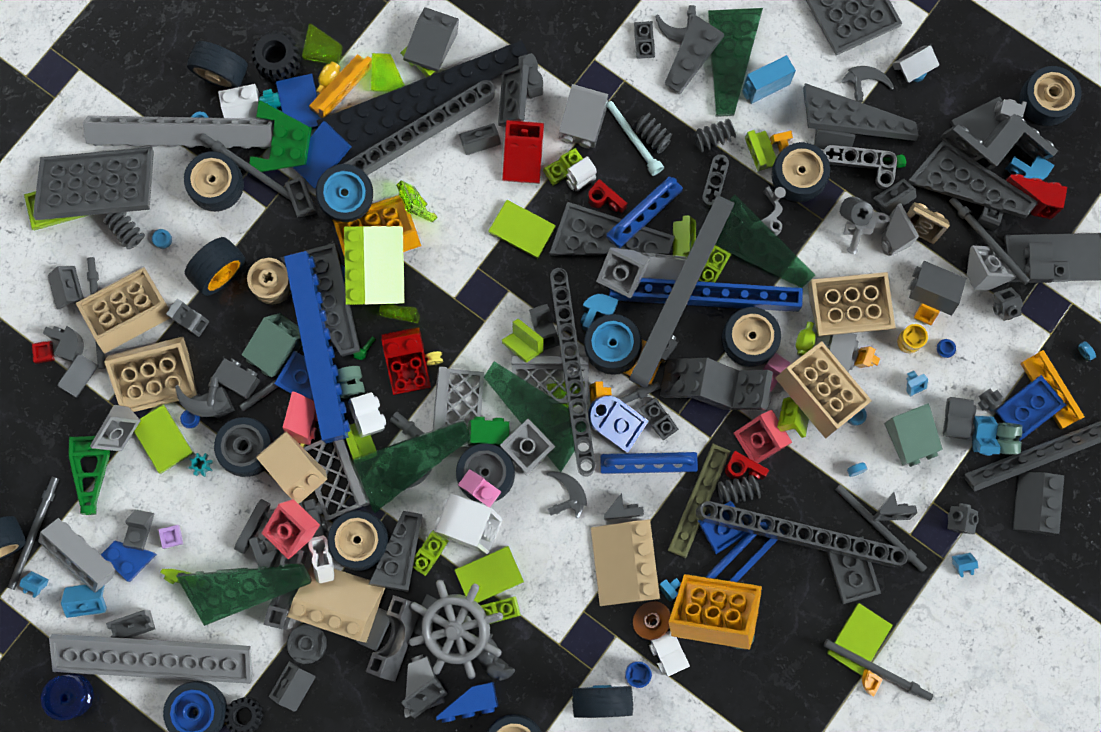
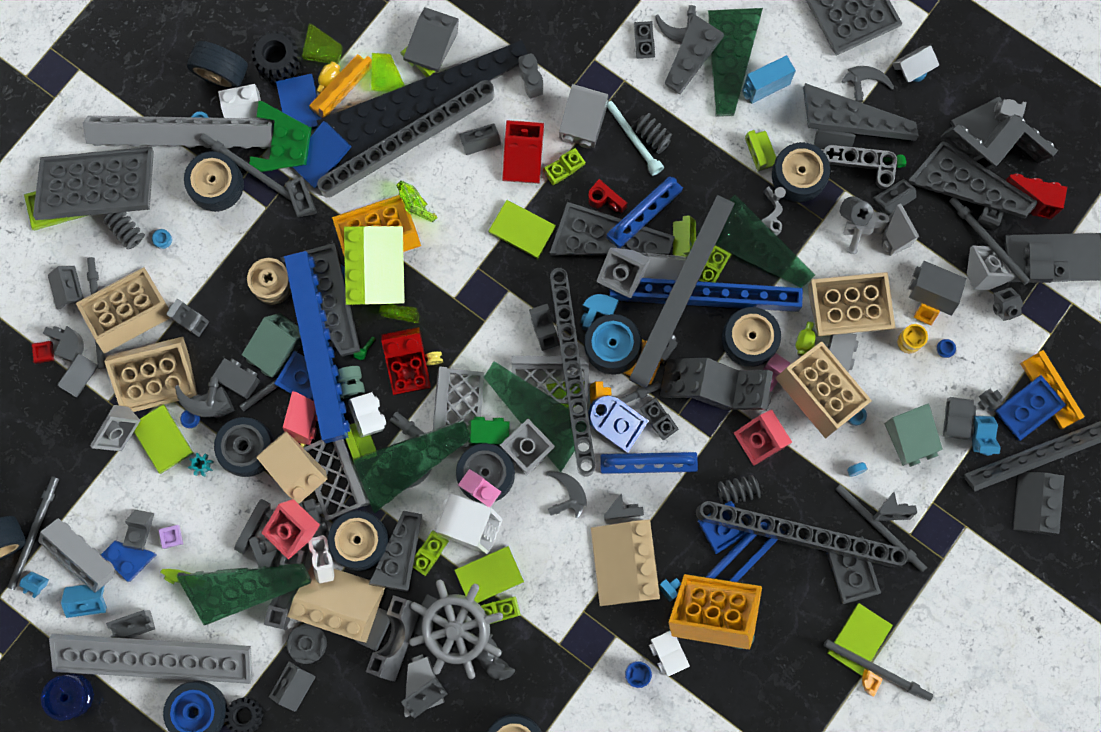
green plate [69,436,110,515] -> none
black wheel [184,237,245,296] -> none
teal gear [259,89,281,108] -> none
wheel [316,164,373,222] -> none
blue slope [436,682,498,723] -> none
dark grey tile [498,64,529,127] -> none
lime panel [502,319,544,362] -> none
white brick [566,156,597,191] -> none
black wheel [572,685,633,718] -> none
dark orange dish [633,601,671,640] -> none
olive tile [668,443,730,559] -> none
dark grey piece [694,119,736,152] -> none
dark grey beam [702,154,729,208] -> none
red plate [725,451,769,480] -> none
light orange tile [770,131,793,152] -> none
lime panel [777,397,809,438] -> none
light orange tile [854,346,880,368] -> none
dark azure tile [906,370,928,397] -> none
tan slope [907,202,950,244] -> none
dark grey brick [947,504,979,534] -> none
dark azure tile [952,553,978,577] -> none
sand green wheel [996,423,1023,454] -> none
dark azure brick [1005,155,1054,180] -> none
wheel [1019,66,1082,126] -> none
dark azure tile [1078,341,1096,361] -> none

